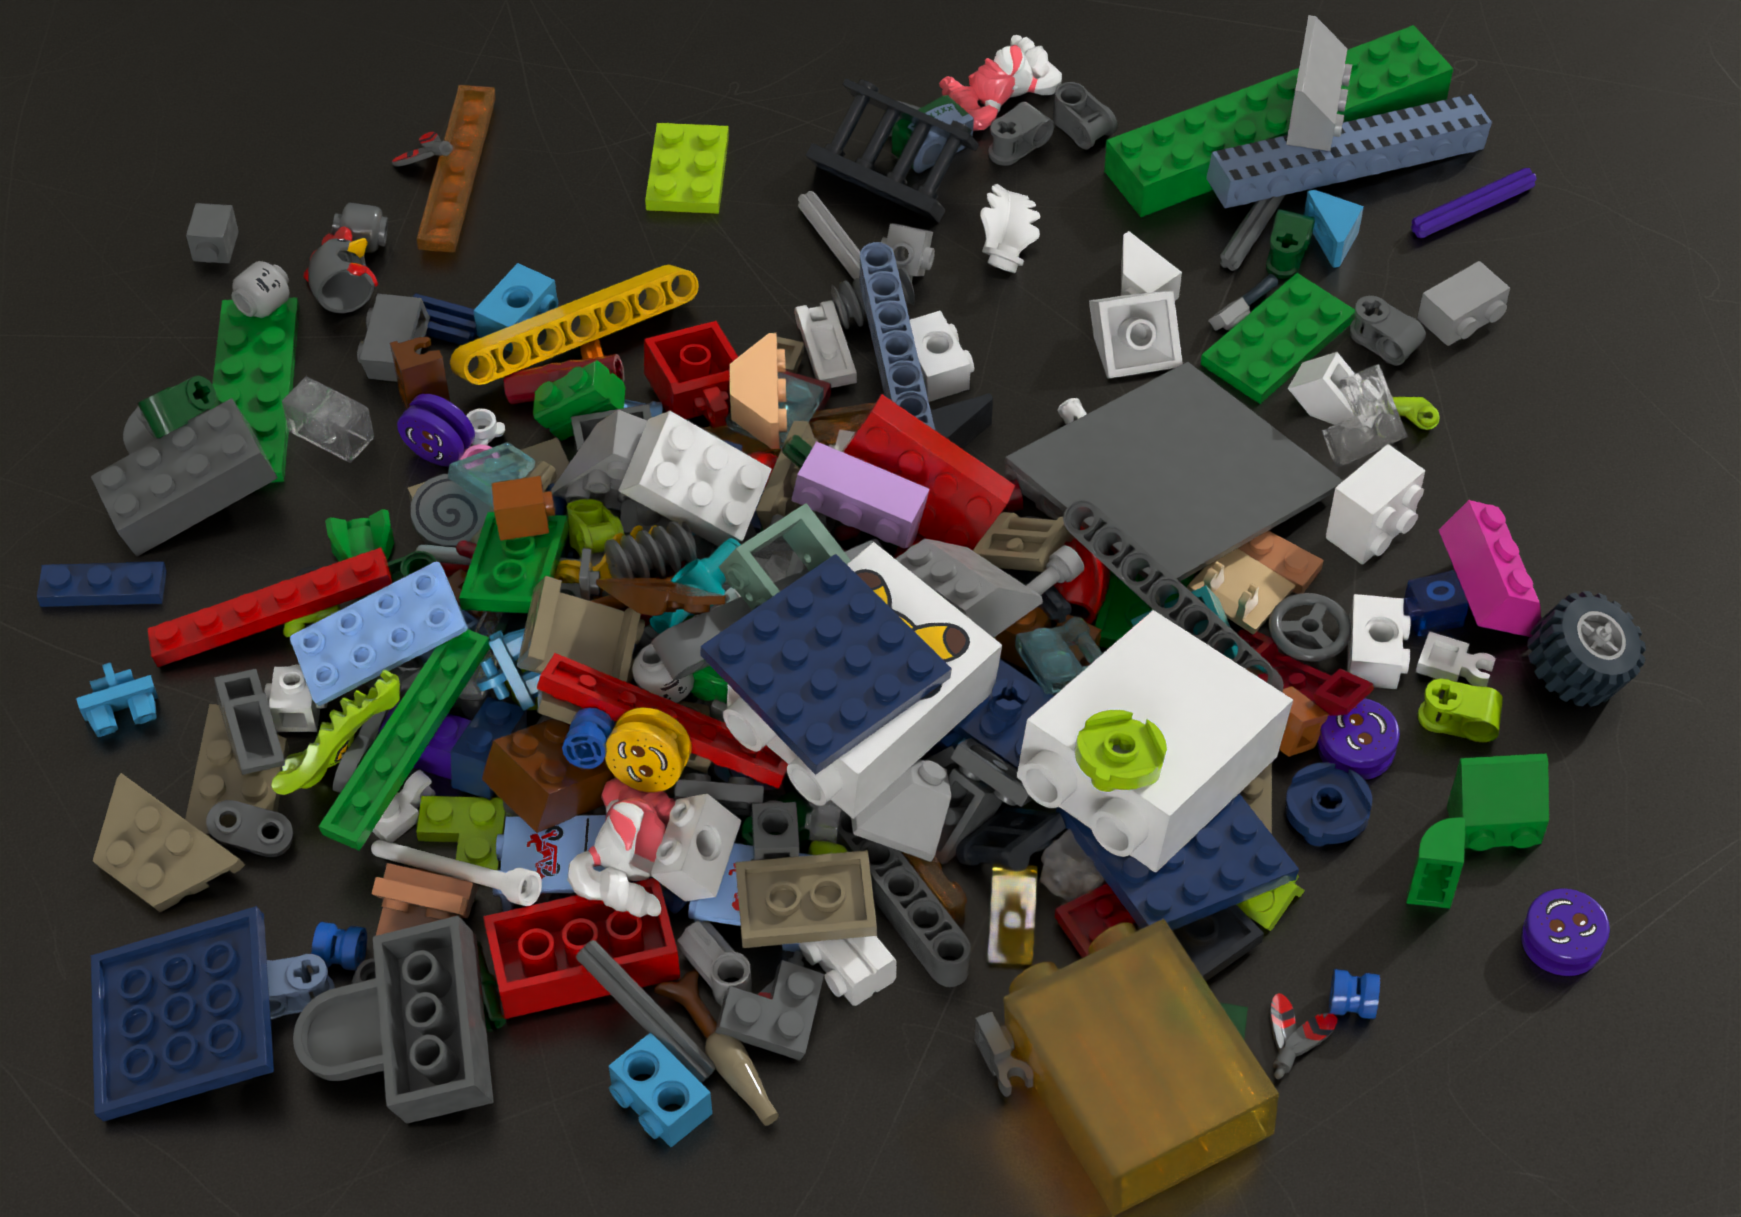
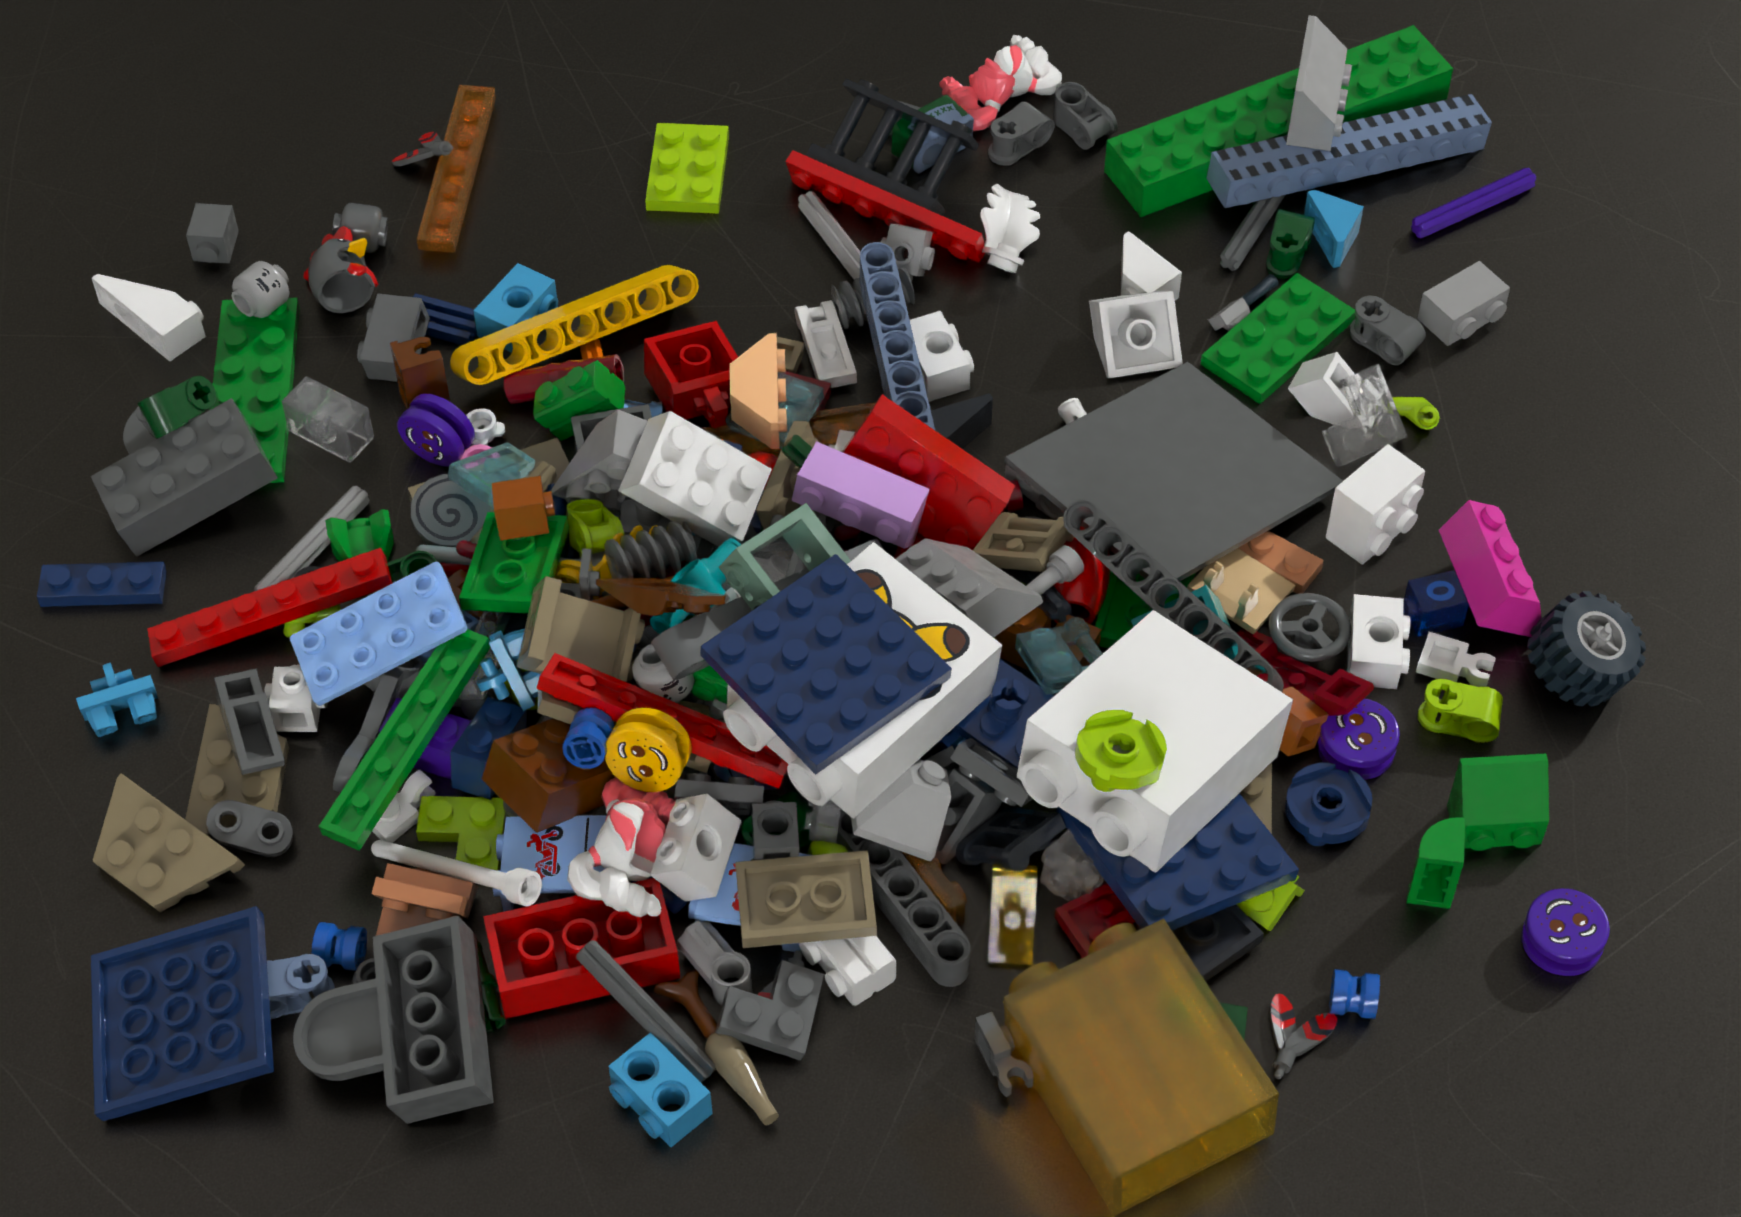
lime animal [271,670,400,795] -> none
none -> white slope [92,274,206,361]
none -> light grey axle [254,486,370,591]
none -> red plate [785,150,985,263]

